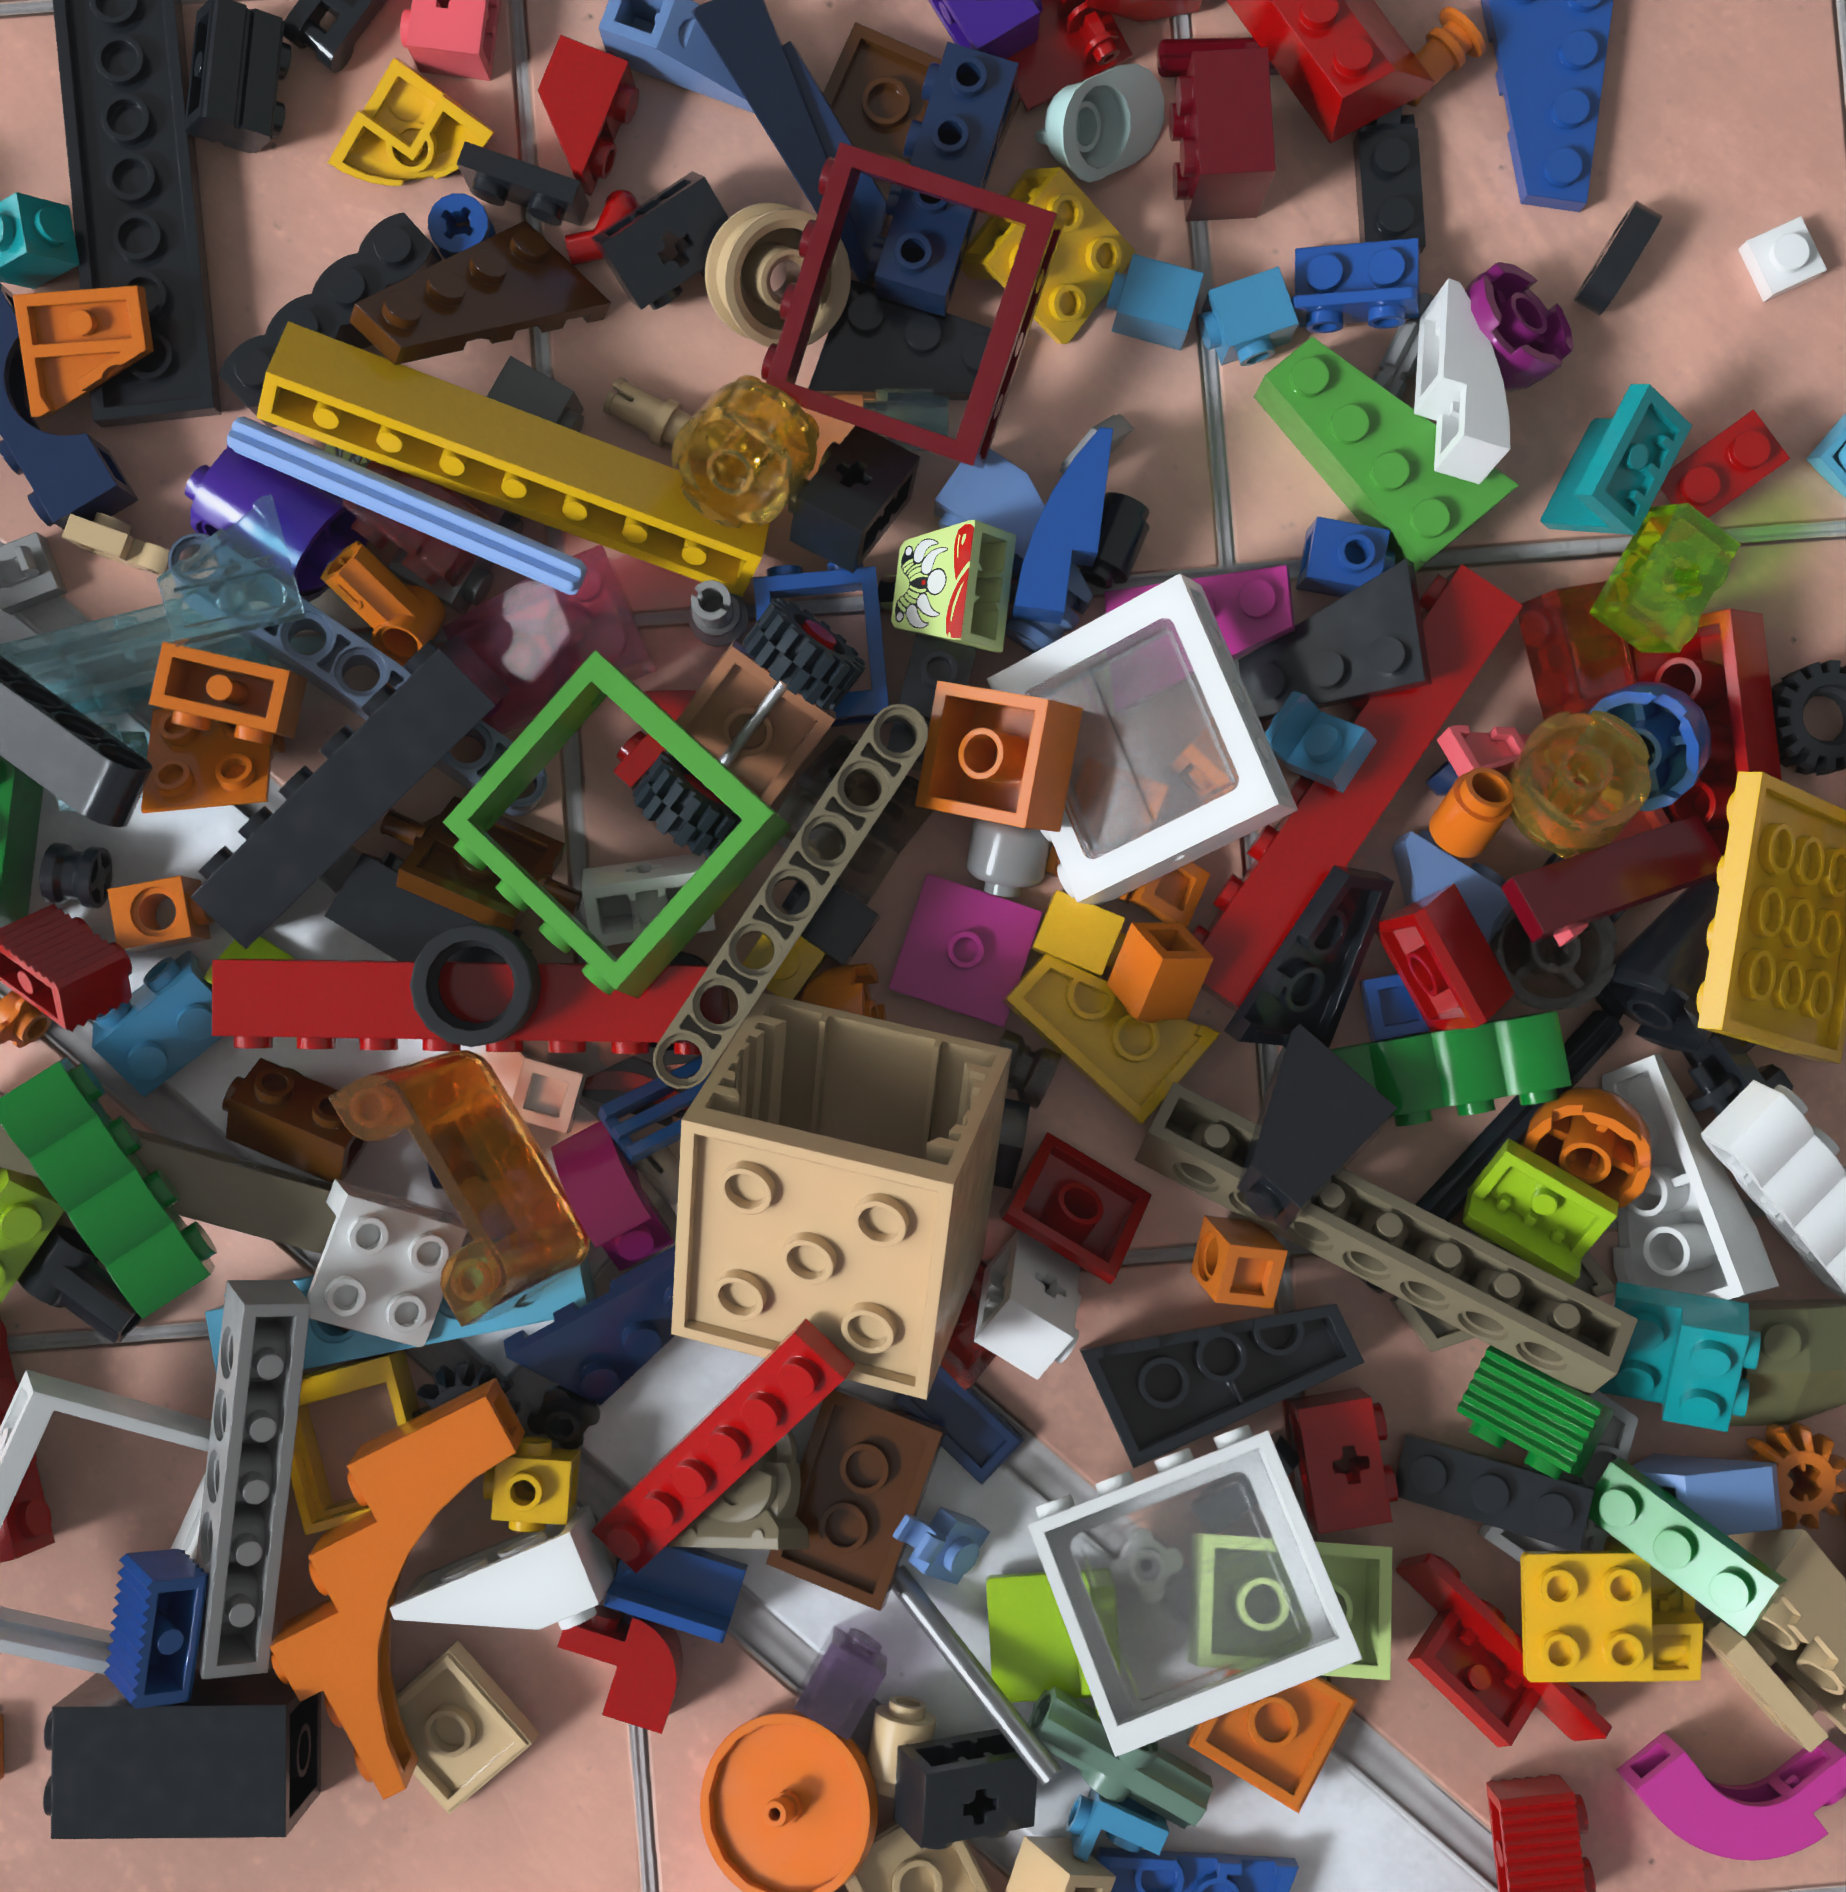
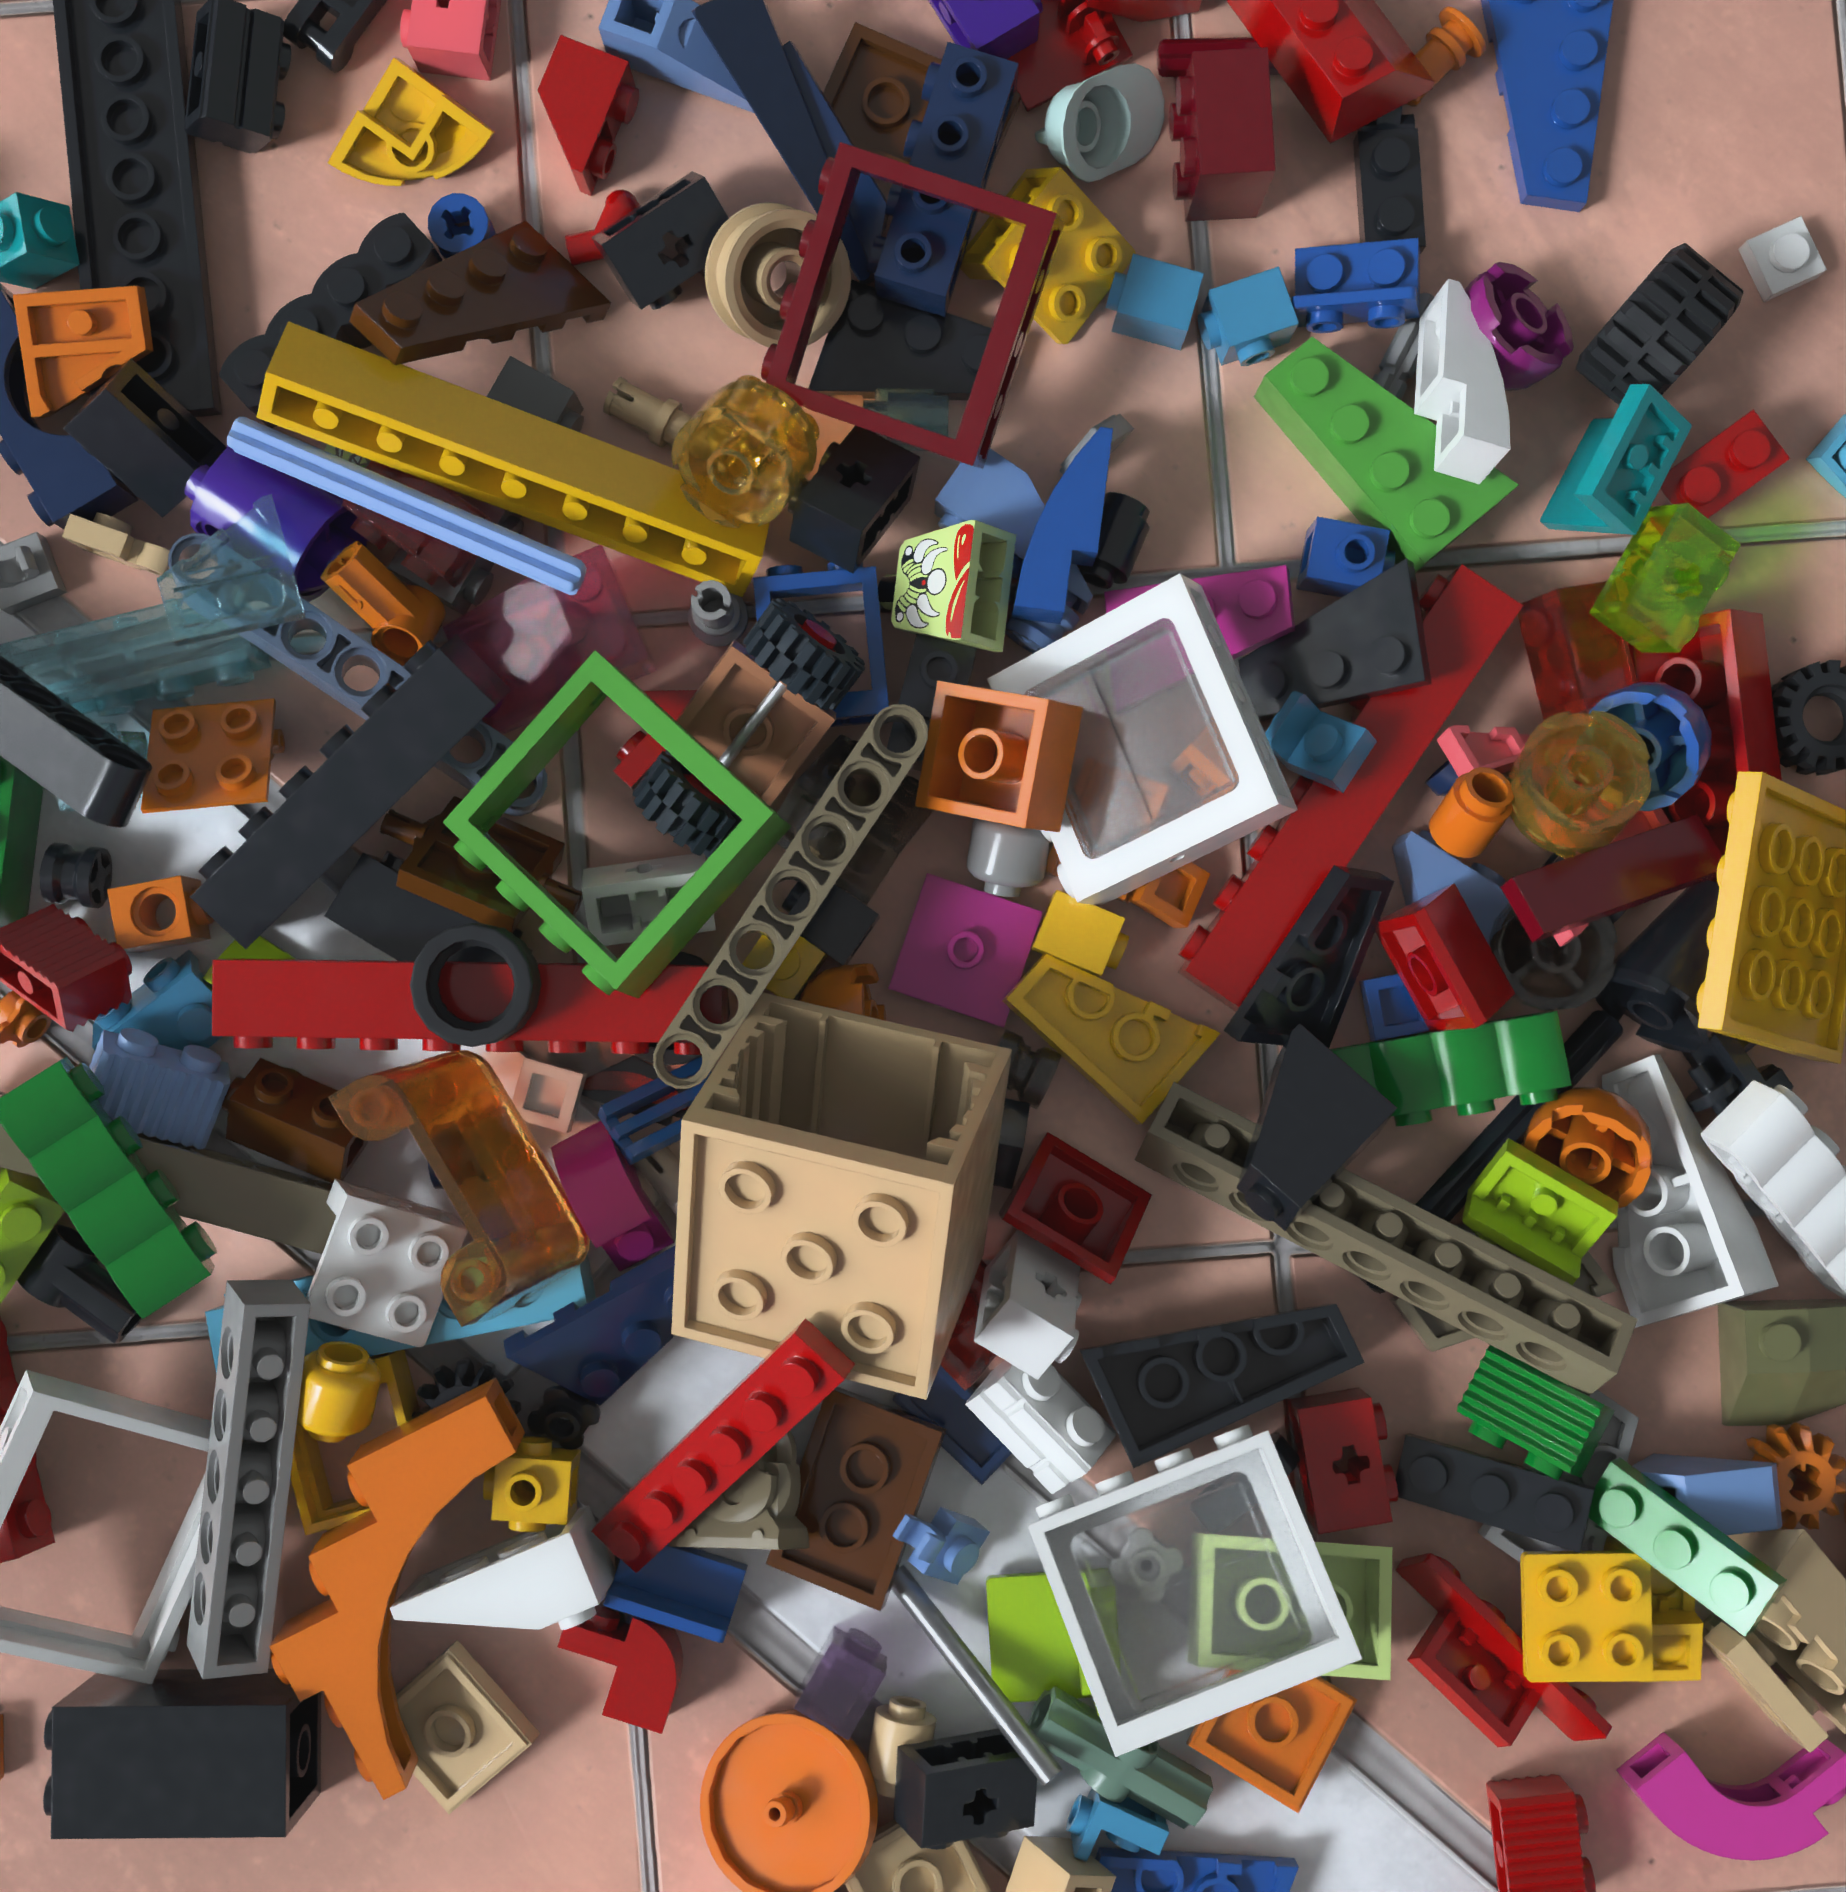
blue brick [103,1549,209,1709] -> none
orange brick [149,641,308,746] -> none
black plate [457,141,589,226] -> none
orange brick [1107,923,1214,1023] -> none
orange brick [1190,1215,1288,1309] -> none
black beam [1574,200,1662,316] -> none
teal plate [1598,1281,1761,1432] -> none
none -> black brick [63,358,227,518]
none -> light blue brick [89,1028,230,1150]
none -> yellow head [297,1341,381,1443]
none -> white brick [965,1360,1117,1494]
none -> black tyre [1576,243,1743,405]

